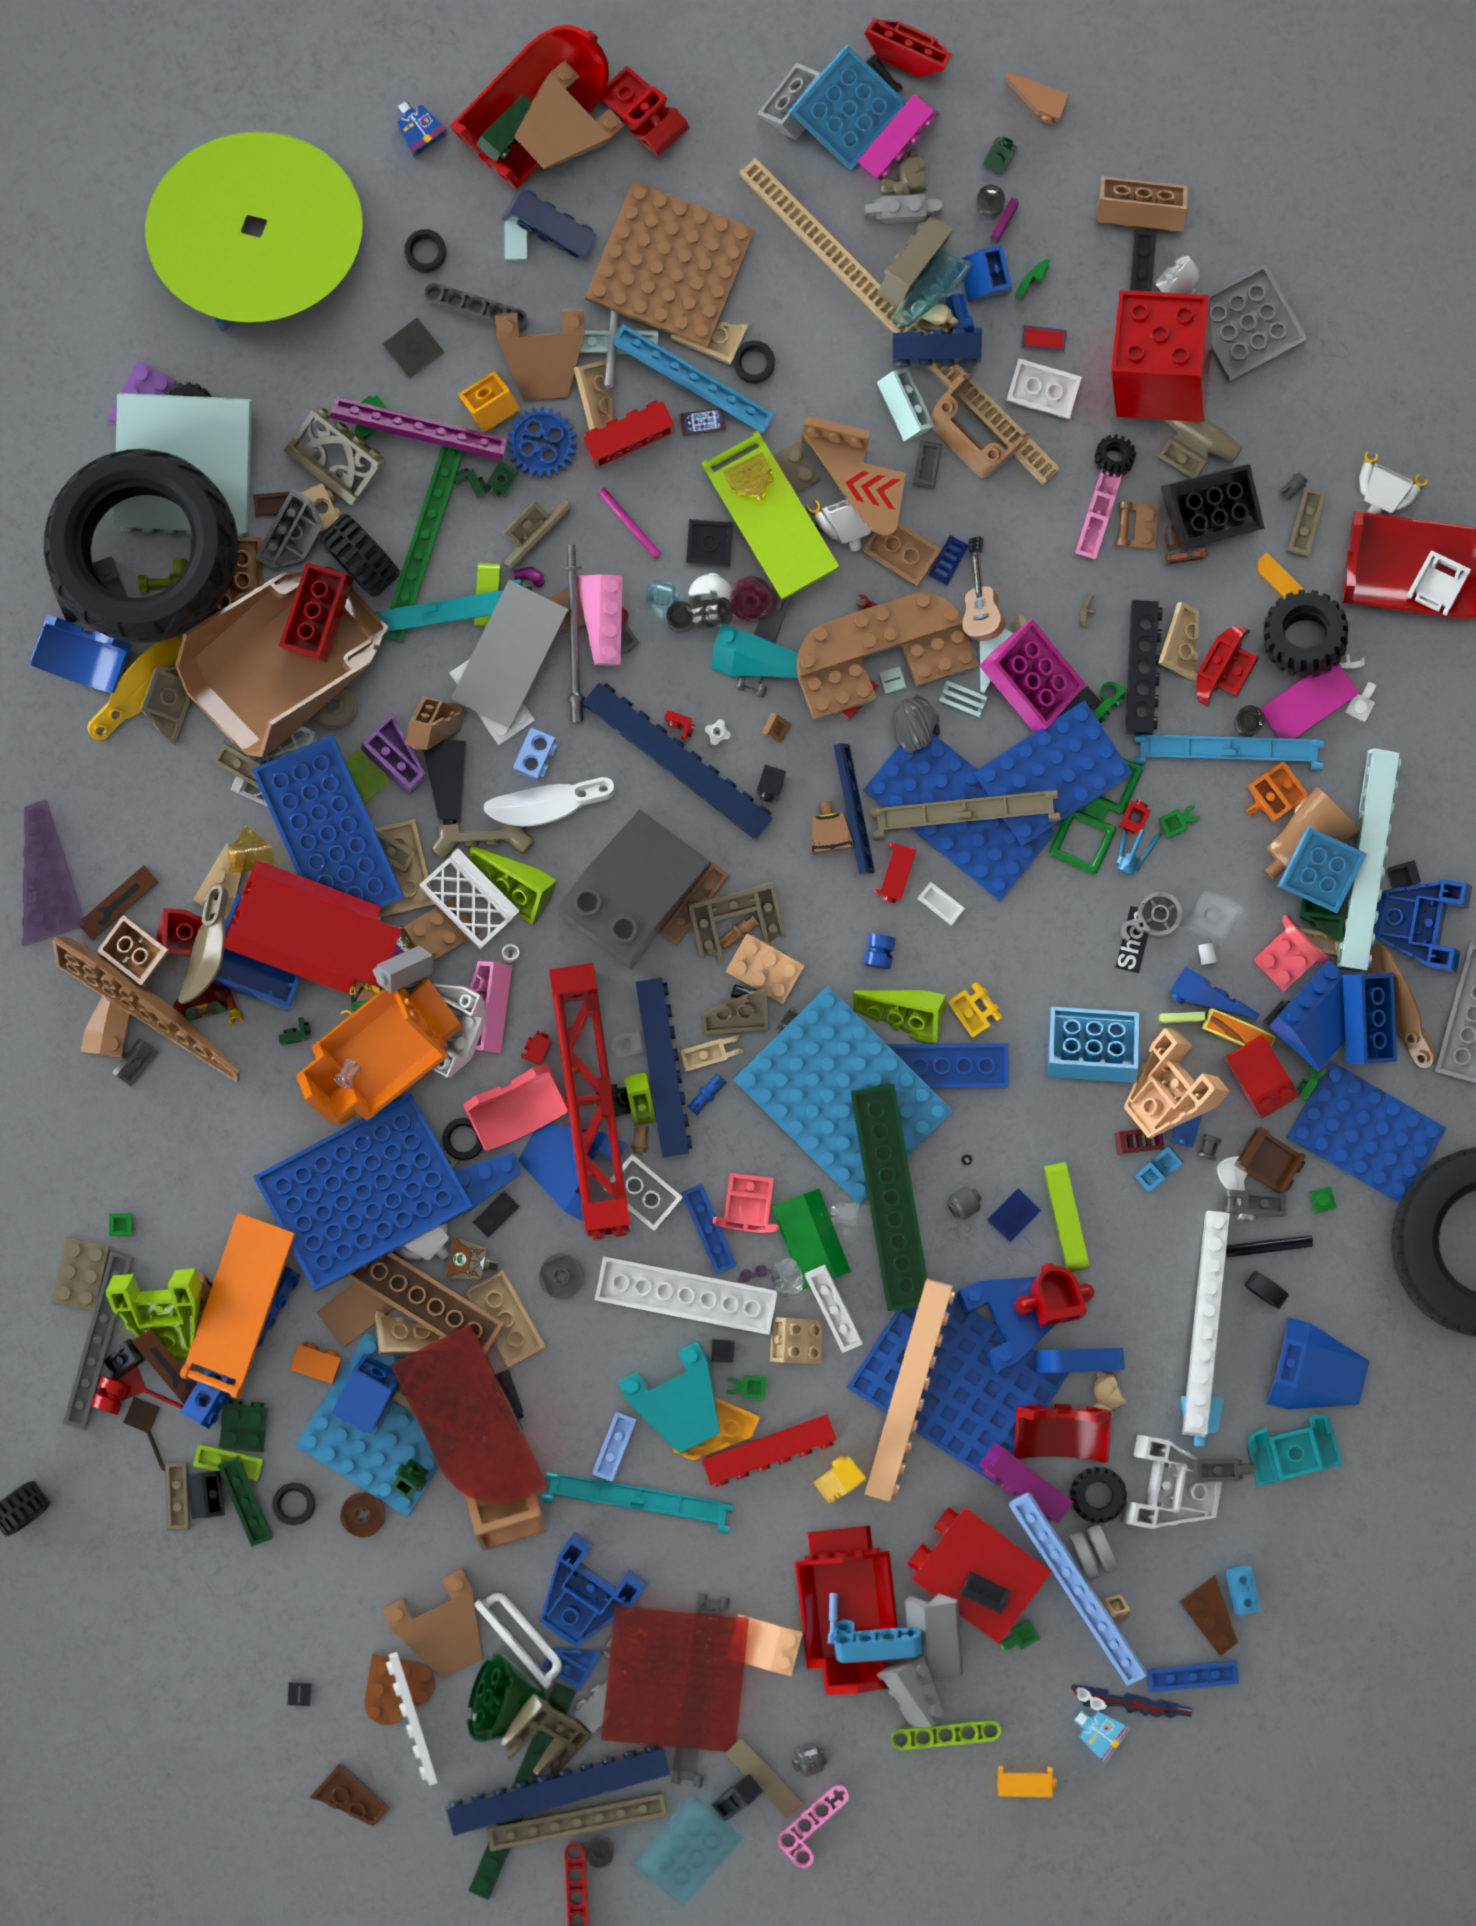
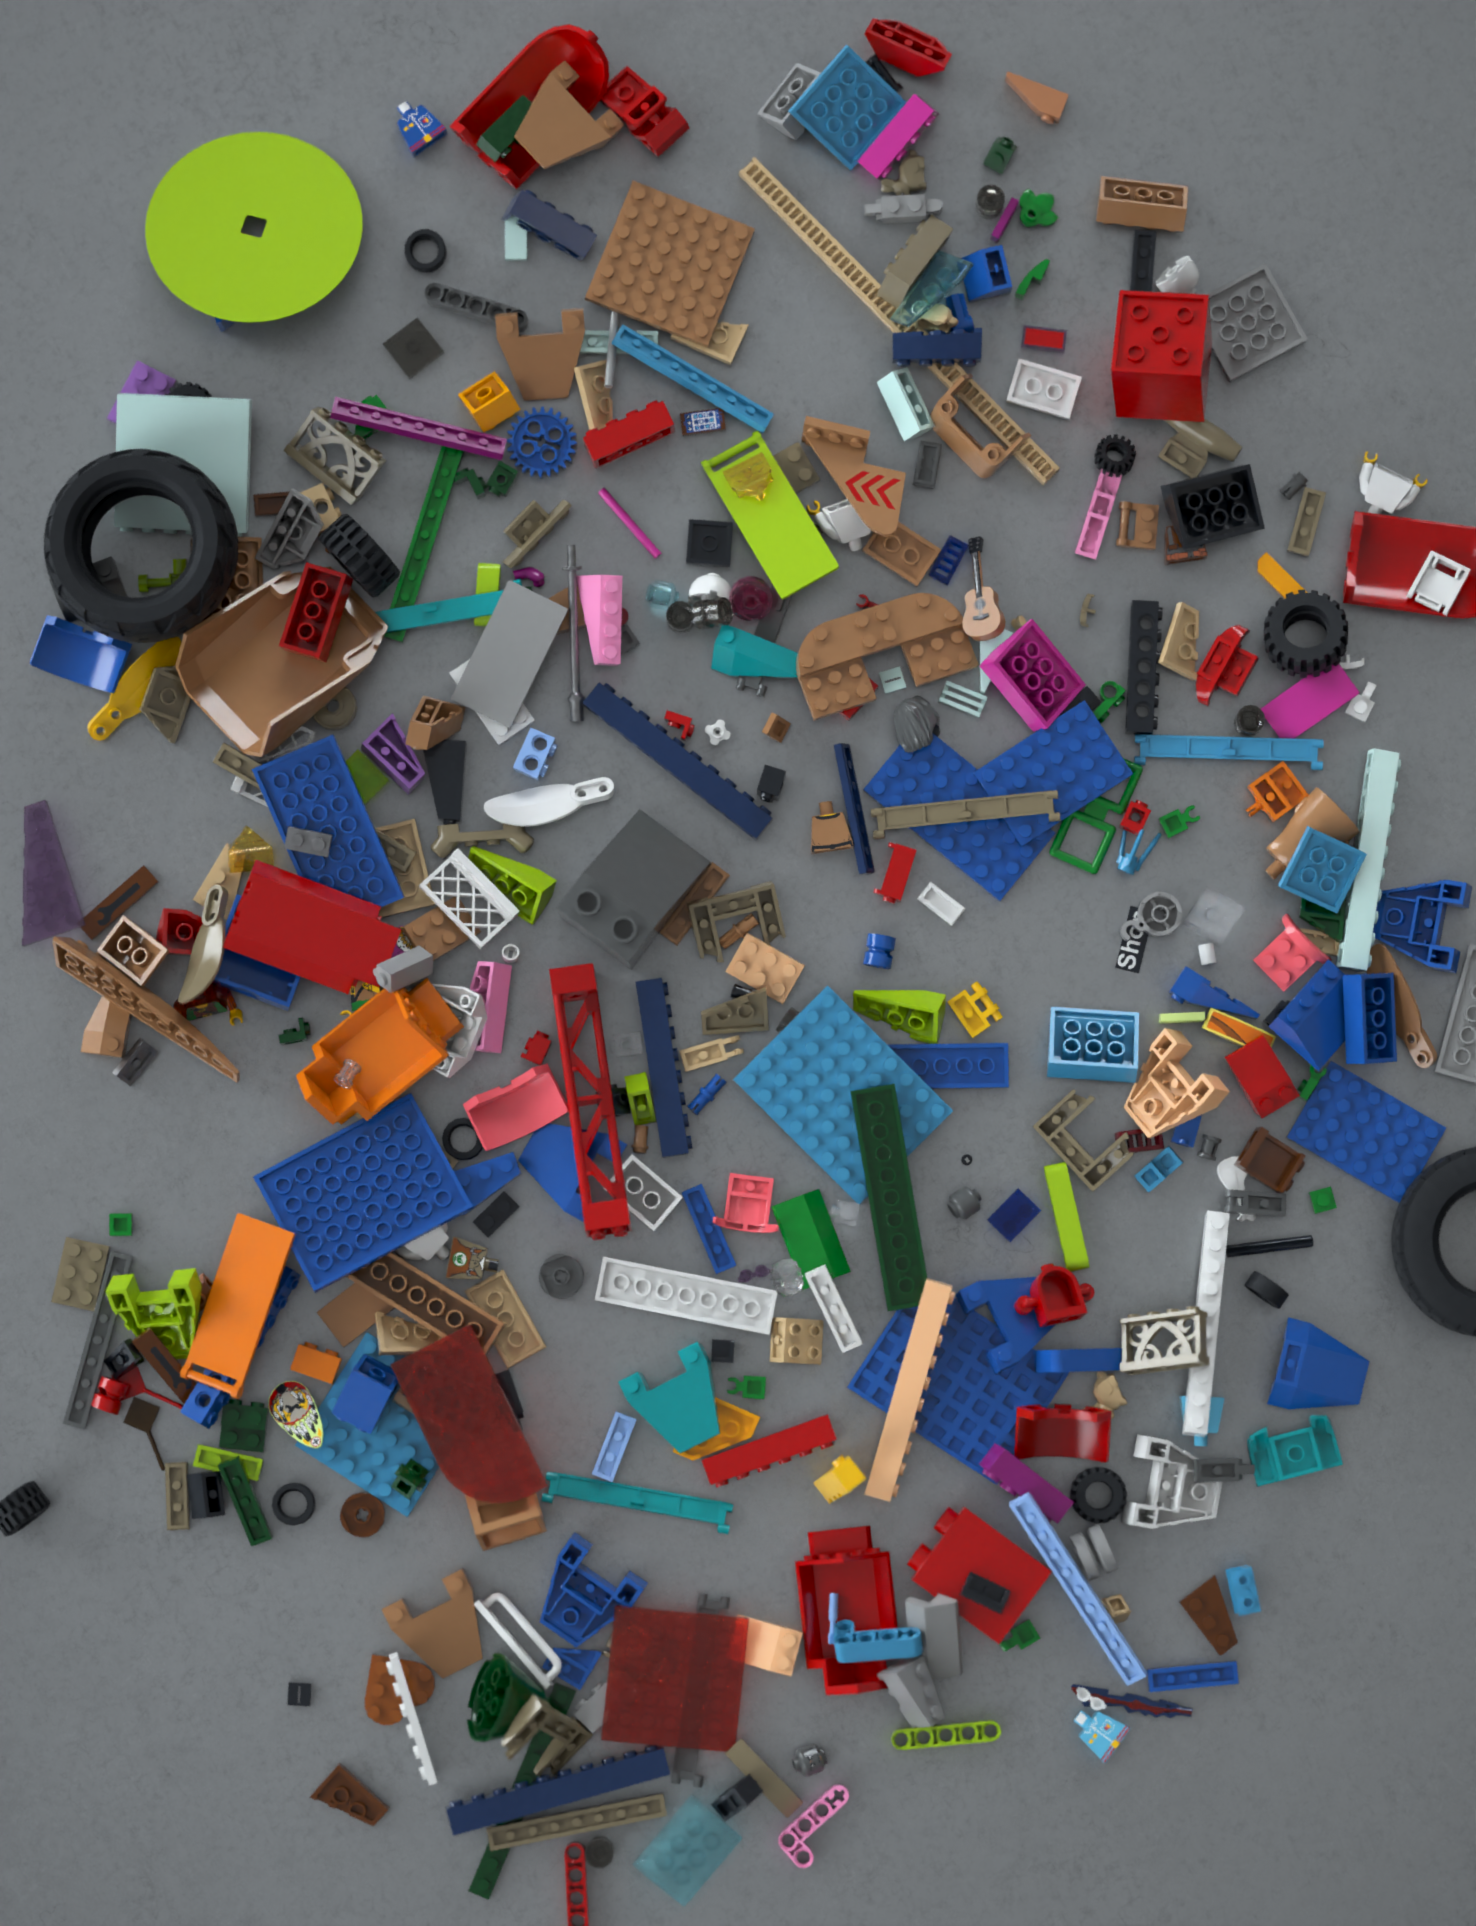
black tyre [734,340,775,384] -> none
light orange brick [997,1766,1057,1797] -> none
black panel [1387,860,1421,889] -> none
none -> shield [268,1381,324,1449]
none -> flat silver plate [284,826,333,857]
none -> green plate [1019,189,1058,227]
none -> dark tan wedge [1033,1089,1134,1192]
none -> fence [1120,1306,1209,1375]

